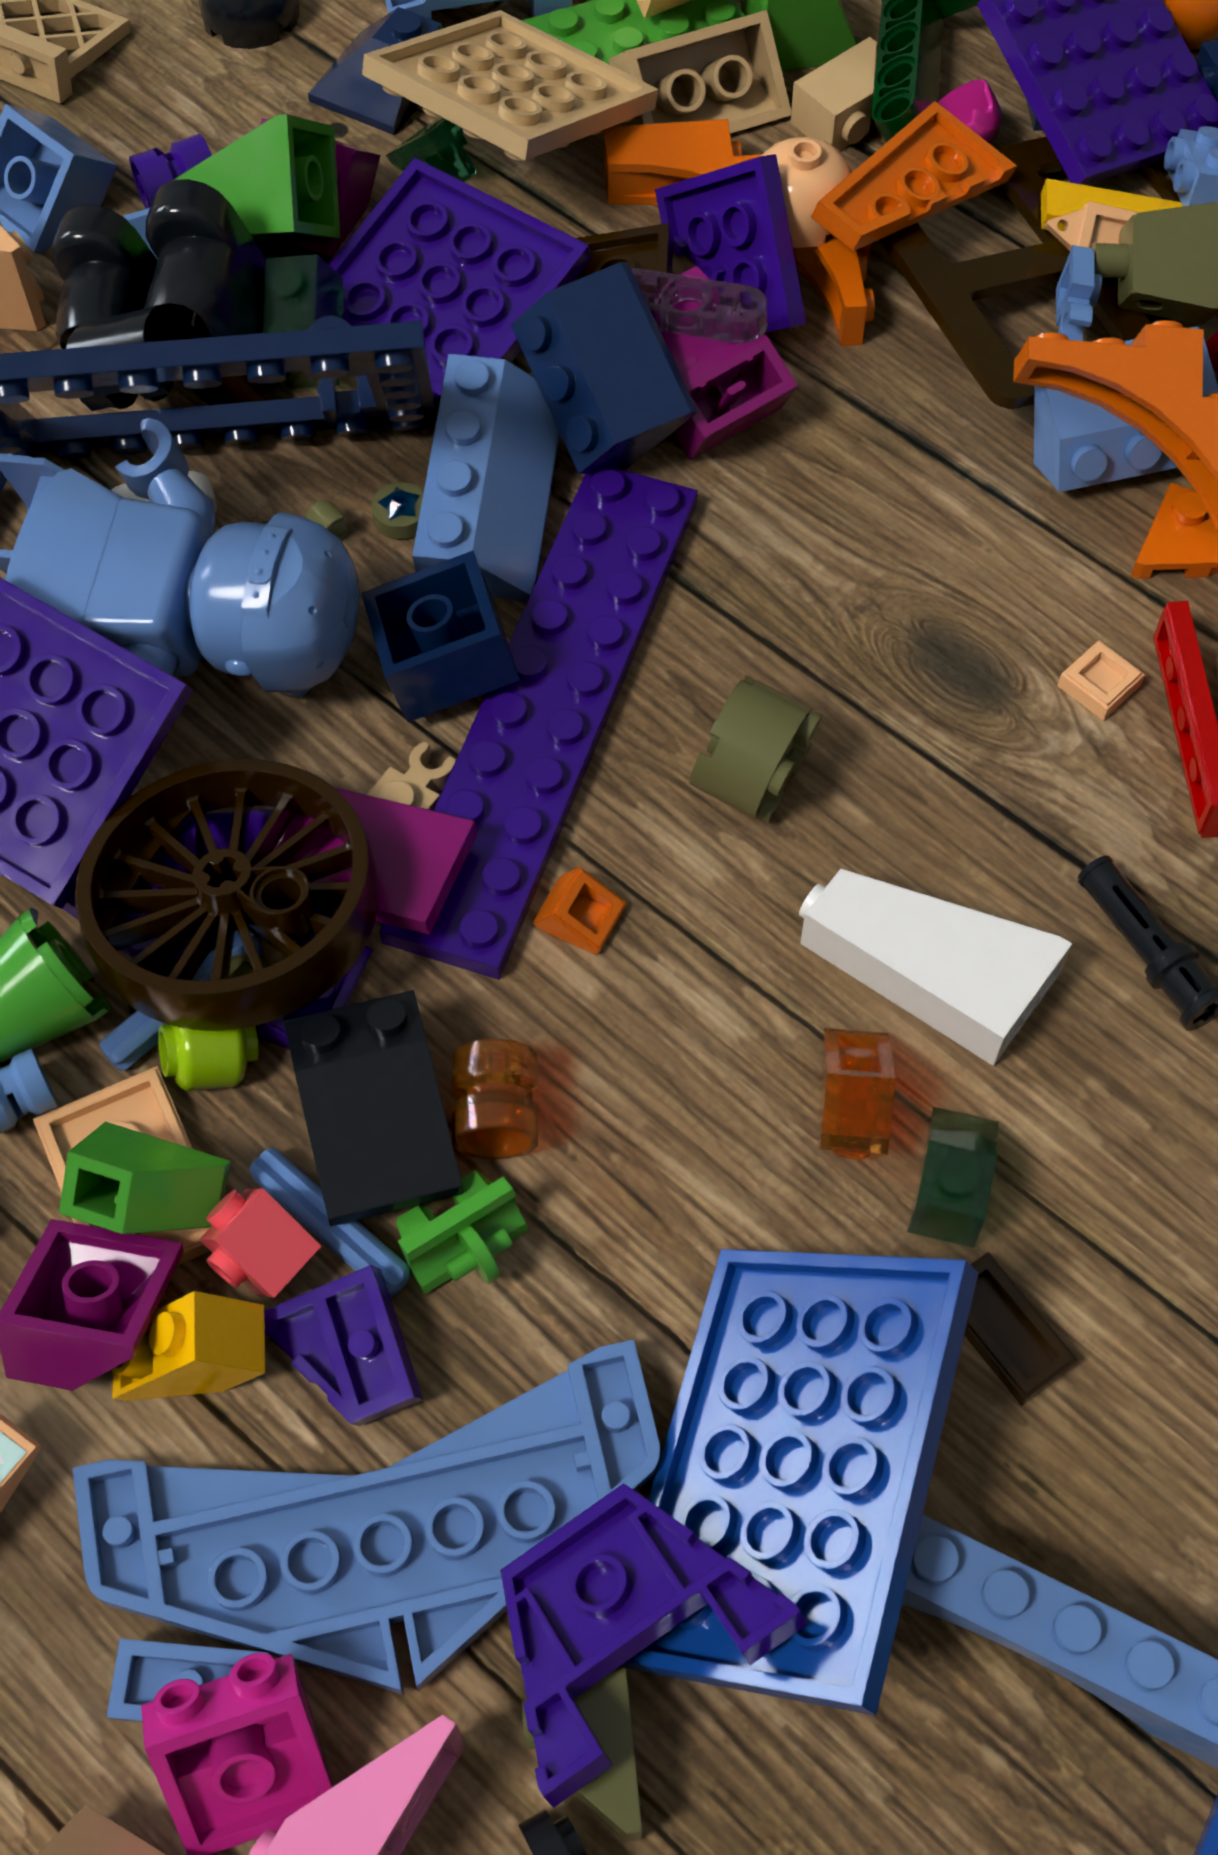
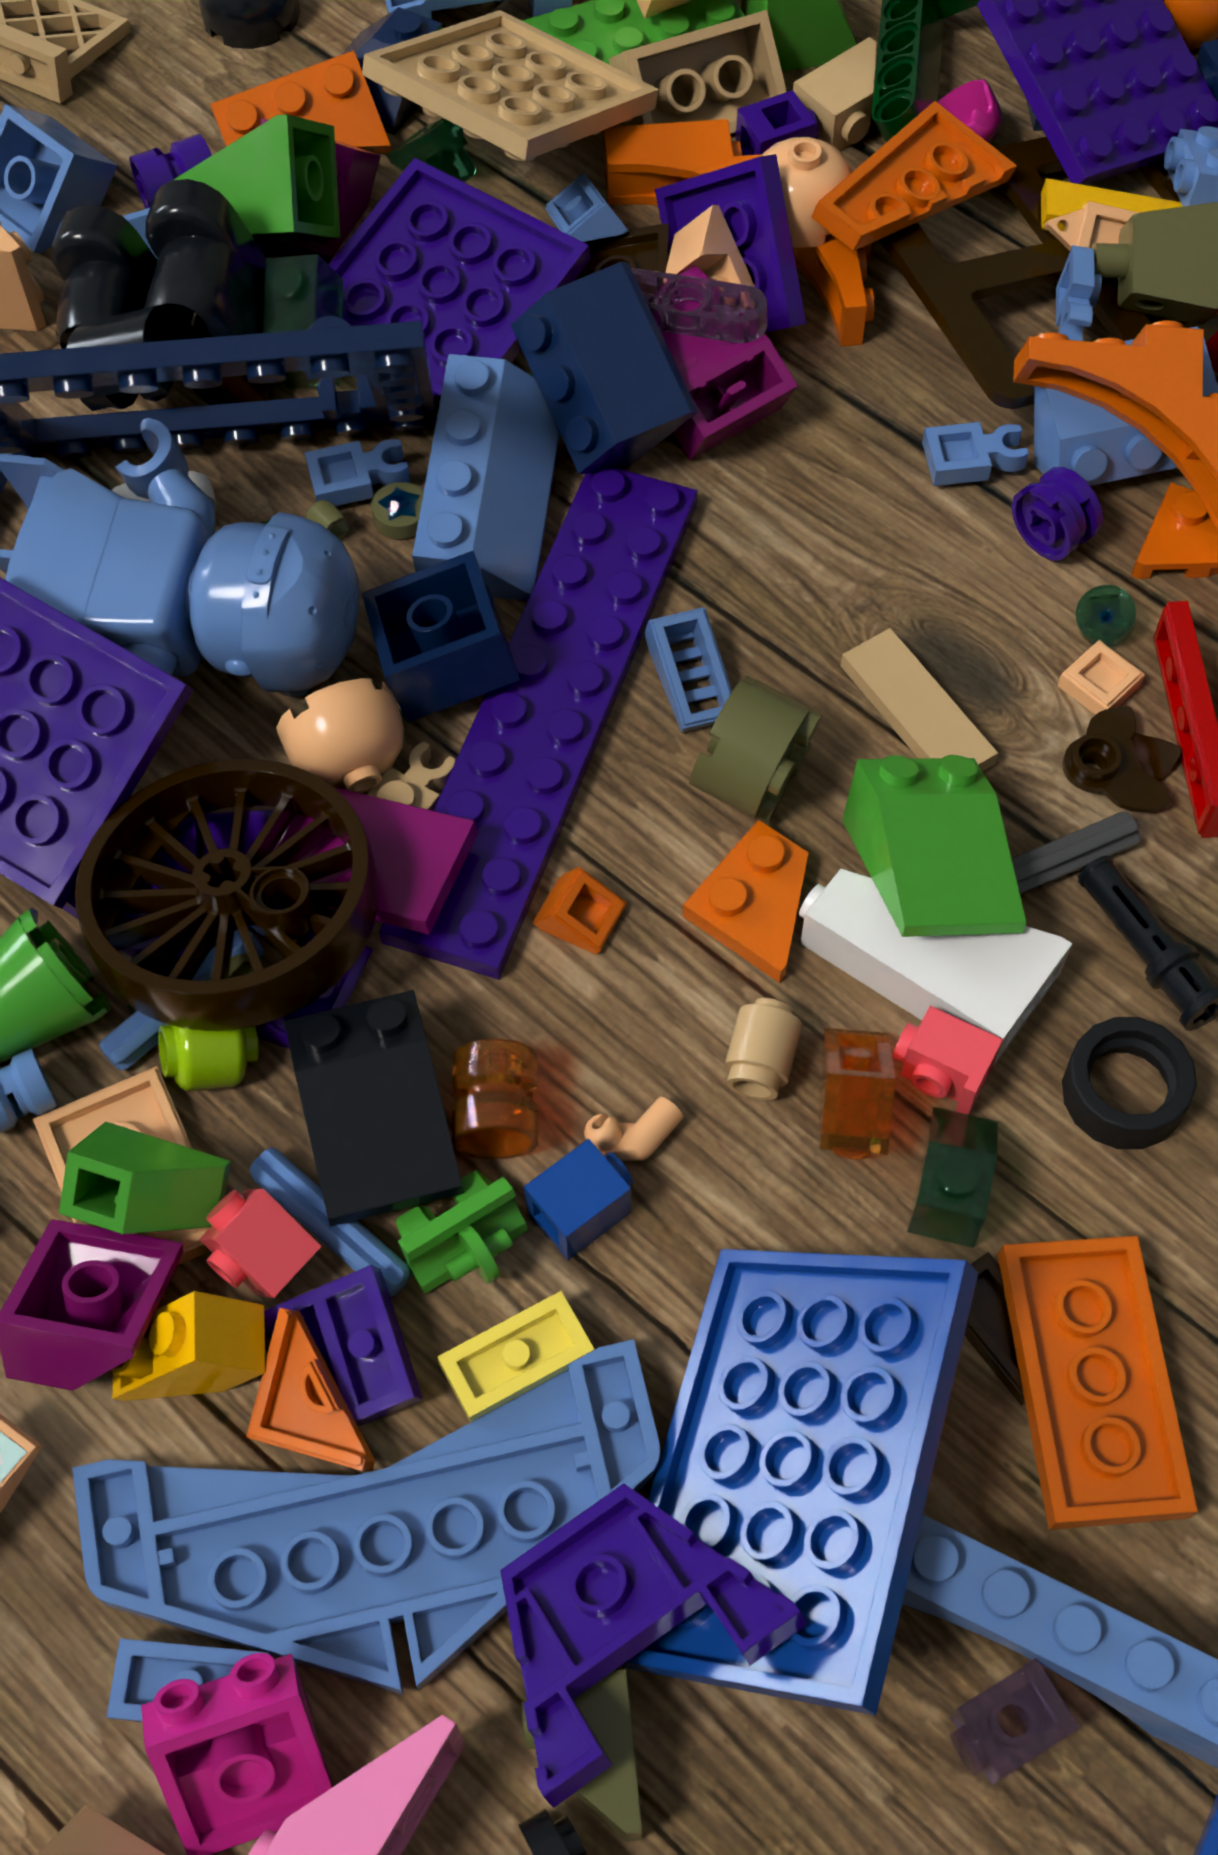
none -> orange wing [210,50,392,154]
none -> orange tile [246,1308,375,1471]
none -> light nougat cylinder [276,678,404,793]
none -> medium blue plate [304,439,410,506]
none -> light yellow plate [437,1291,595,1423]
none -> blue brick [524,1138,633,1260]
none -> medium blue slope [545,173,629,242]
none -> light nougat arm [584,1096,684,1161]
none -> medium blue slope [644,607,732,733]
none -> light nougat slope [664,205,762,315]
none -> orange wing [683,820,809,983]
none -> tan brick [724,998,802,1100]
none -> dark purple brick [736,90,819,155]
none -> tan tile [841,628,998,771]
none -> bright green slope [842,755,1027,937]
none -> coral brick [892,1005,1003,1119]
none -> medium blue plate [922,422,1029,486]
none -> clear purple brick [949,1658,1080,1786]
none -> orange plate [998,1236,1198,1530]
none -> dark purple wheel [1011,467,1103,560]
none -> dark grey axle [1012,811,1141,895]
none -> dark brown plate [1062,706,1182,812]
none -> black tyre [1062,1017,1197,1149]
none -> clear green tile [1076,585,1136,647]

